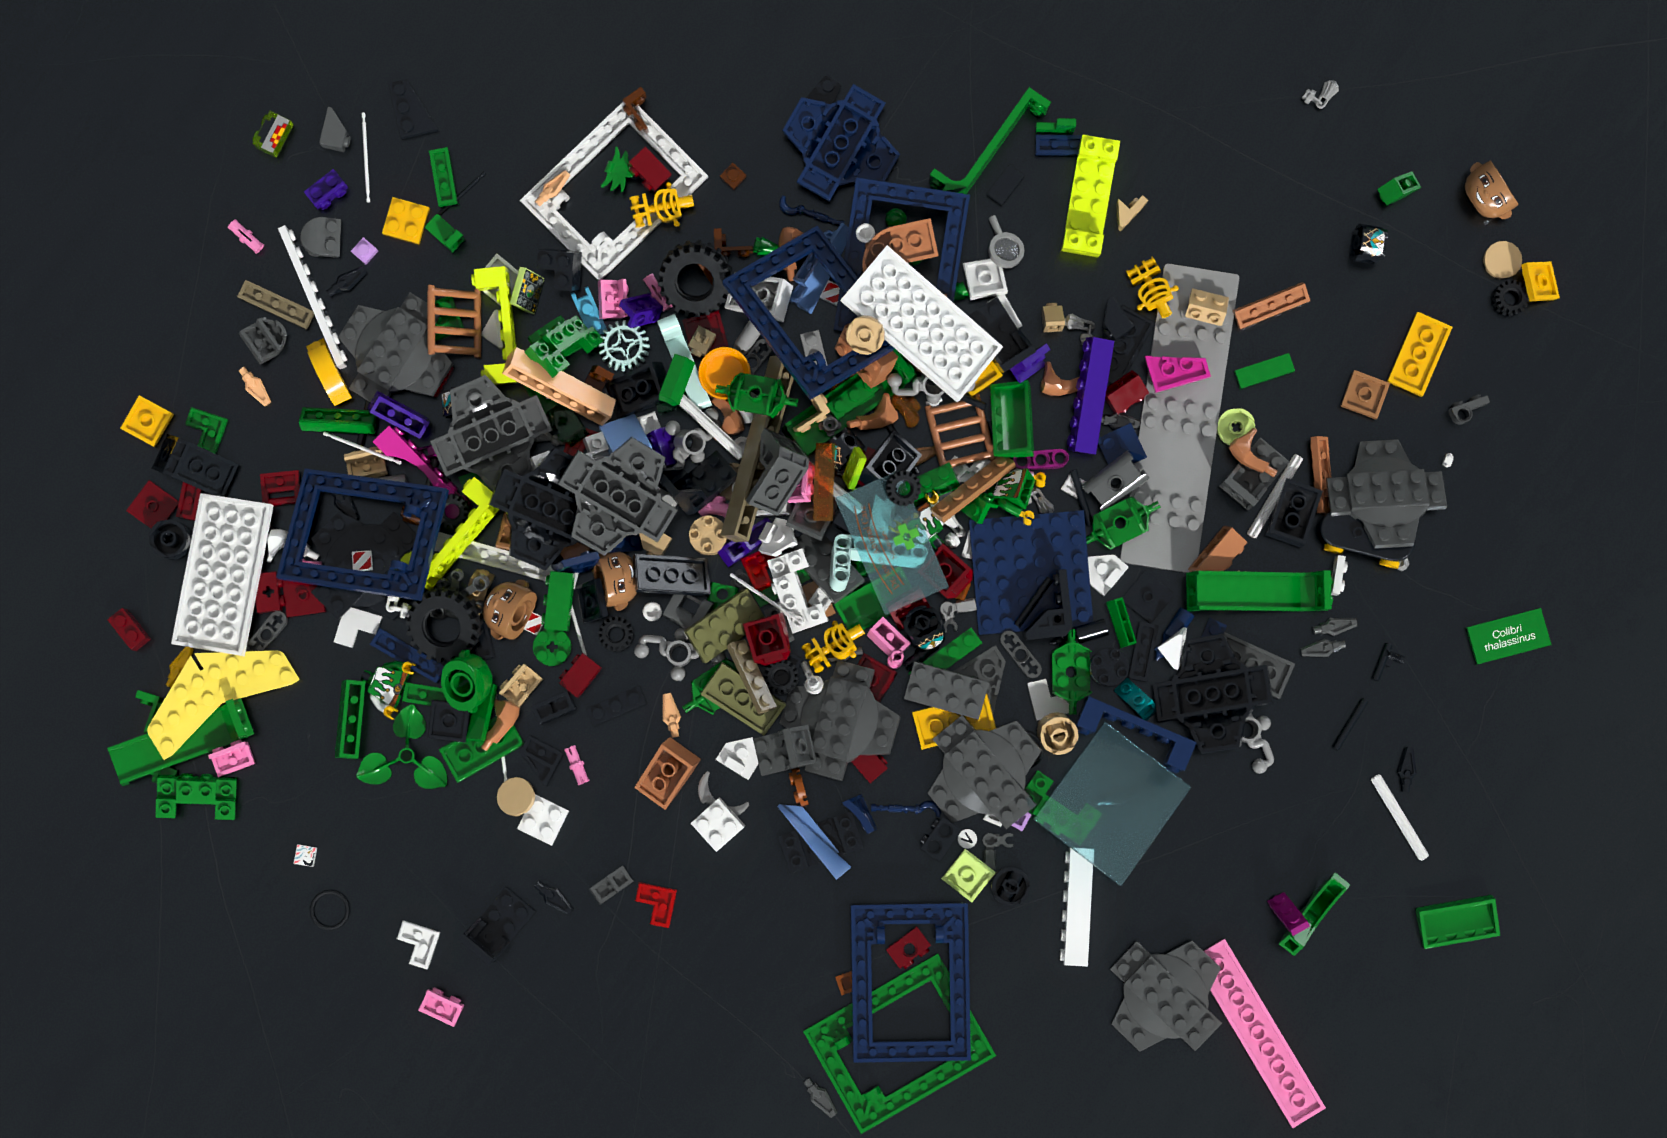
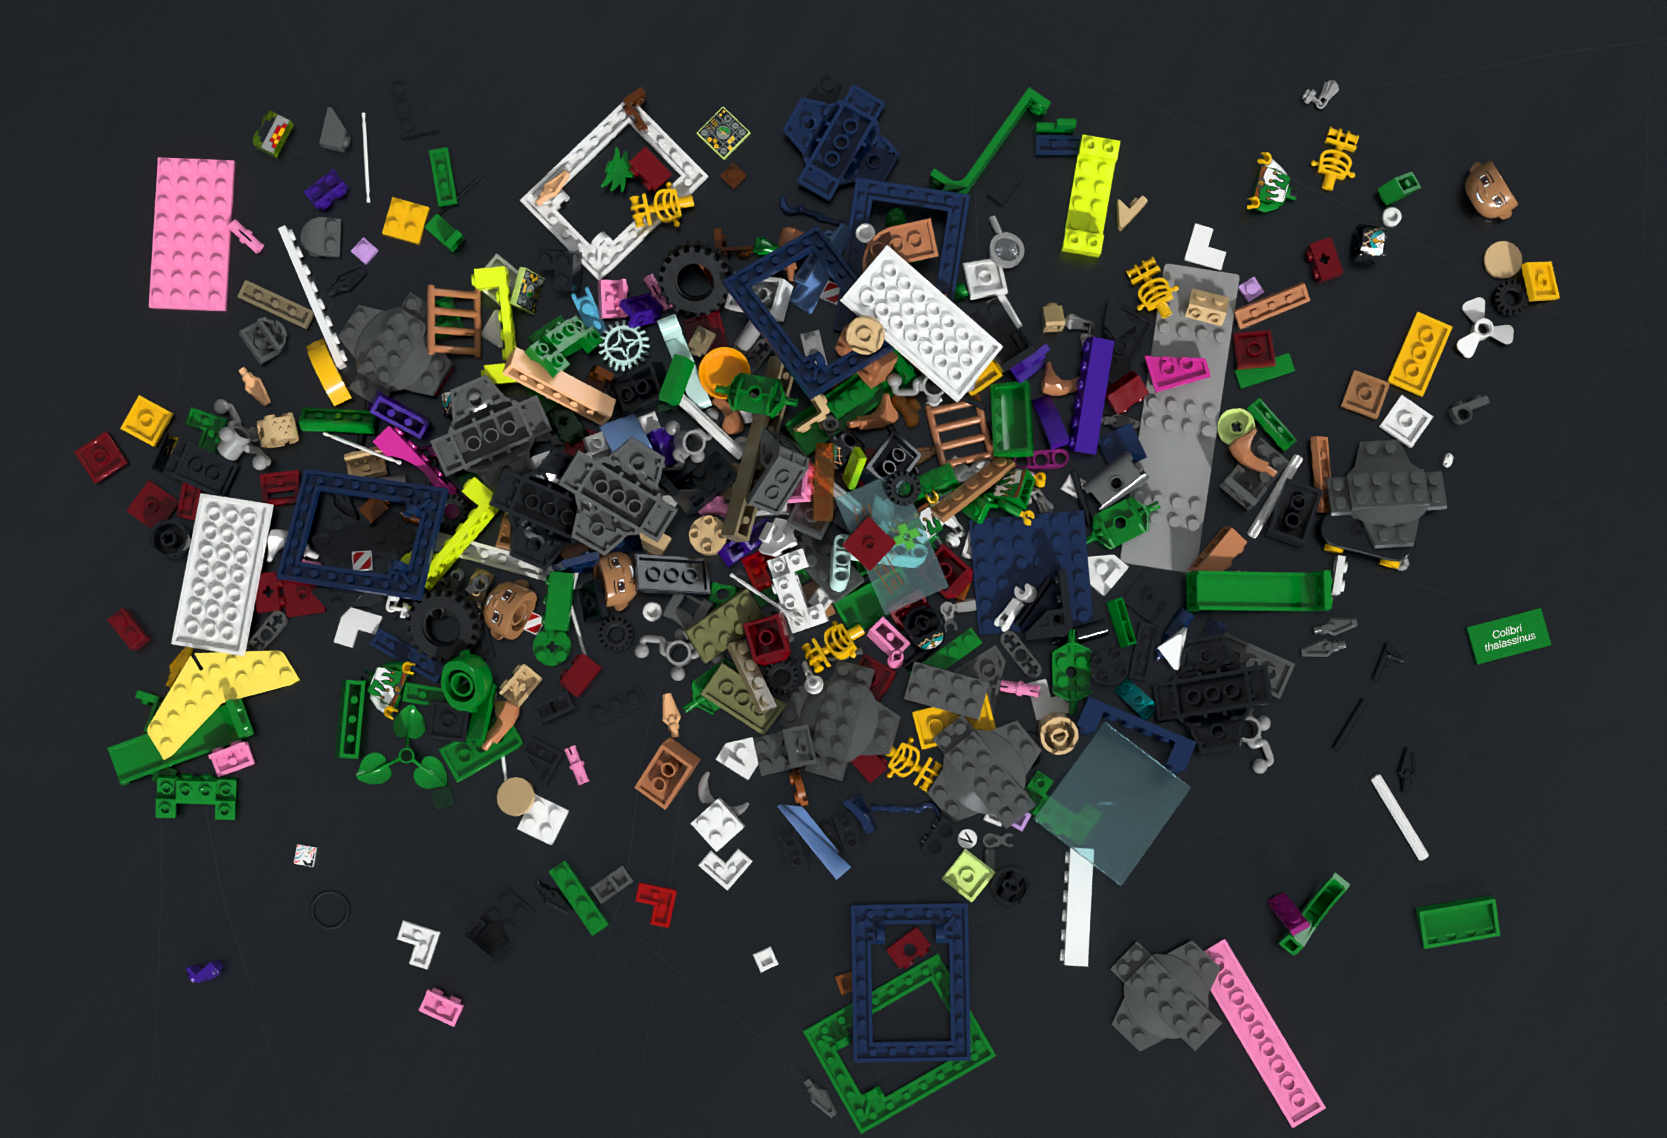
none -> dark red plate [74,431,128,484]
none -> bright pink plate [149,157,235,311]
none -> dark purple bracket [186,960,224,983]
none -> light grey wheel [214,399,271,470]
none -> tan brick [256,413,299,448]
none -> reddish brown brick [359,498,391,524]
none -> clear green tile [431,786,455,810]
none -> green brick [549,860,610,936]
none -> tile [697,107,750,160]
none -> white tile [699,849,752,890]
none -> white tile [753,946,778,972]
none -> dark red plate [841,516,896,571]
none -> yellow torso [886,737,943,793]
none -> white piece [994,583,1037,632]
none -> bright pink pin [1000,679,1041,698]
none -> dark purple slope [1031,395,1069,450]
none -> white tile [1184,223,1226,271]
none -> dark red plate [1232,330,1276,370]
none -> lavender plate [1238,277,1264,304]
none -> torso [1247,152,1299,213]
none -> green plate [1247,397,1297,452]
none -> dark red brick [1305,237,1343,283]
none -> yellow torso [1311,126,1359,191]
none -> white plate [1379,395,1433,448]
none -> white tile [1381,207,1401,227]
none -> white piece [1456,297,1514,358]

